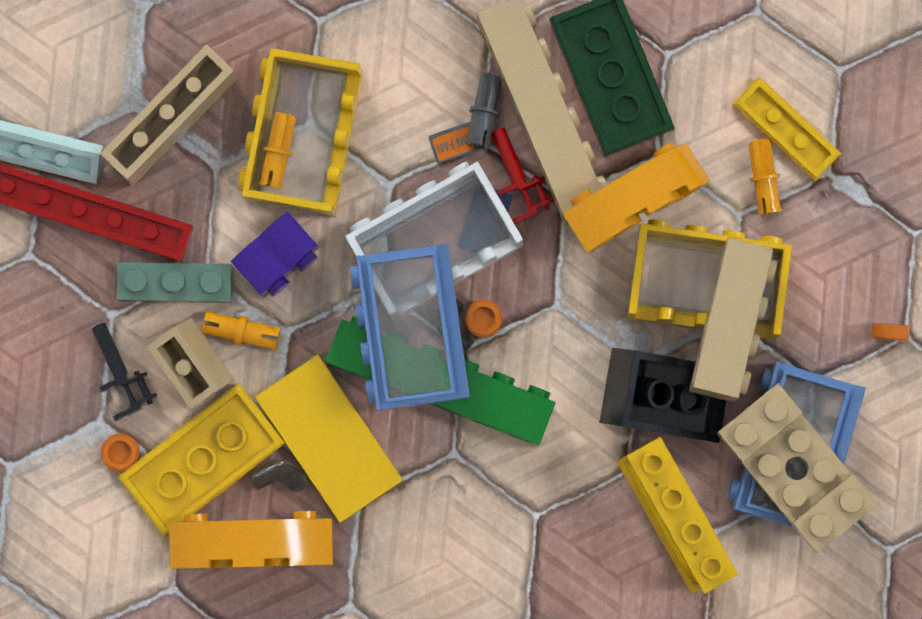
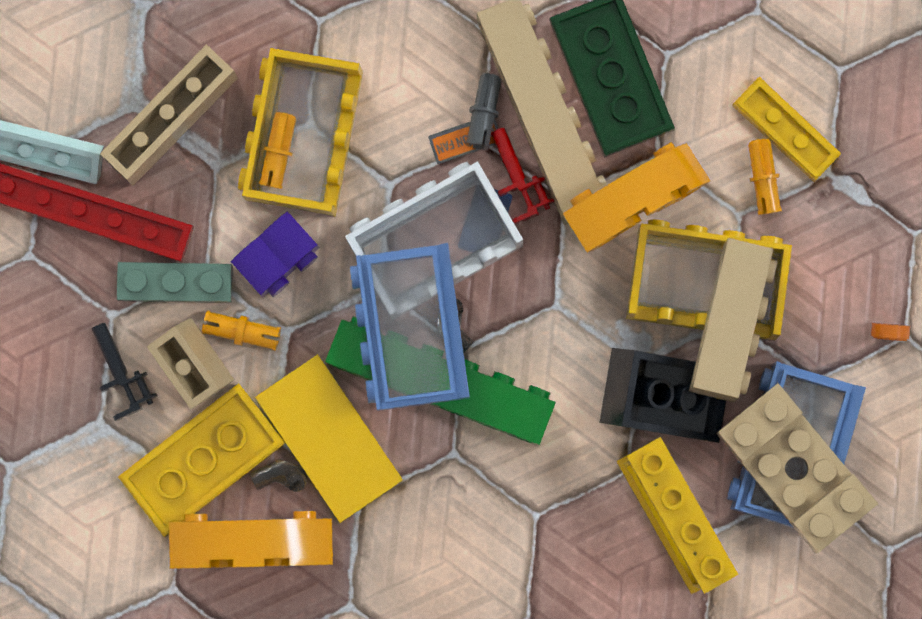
orange tile [101,434,140,472] -> none
orange tile [465,300,503,338] -> none

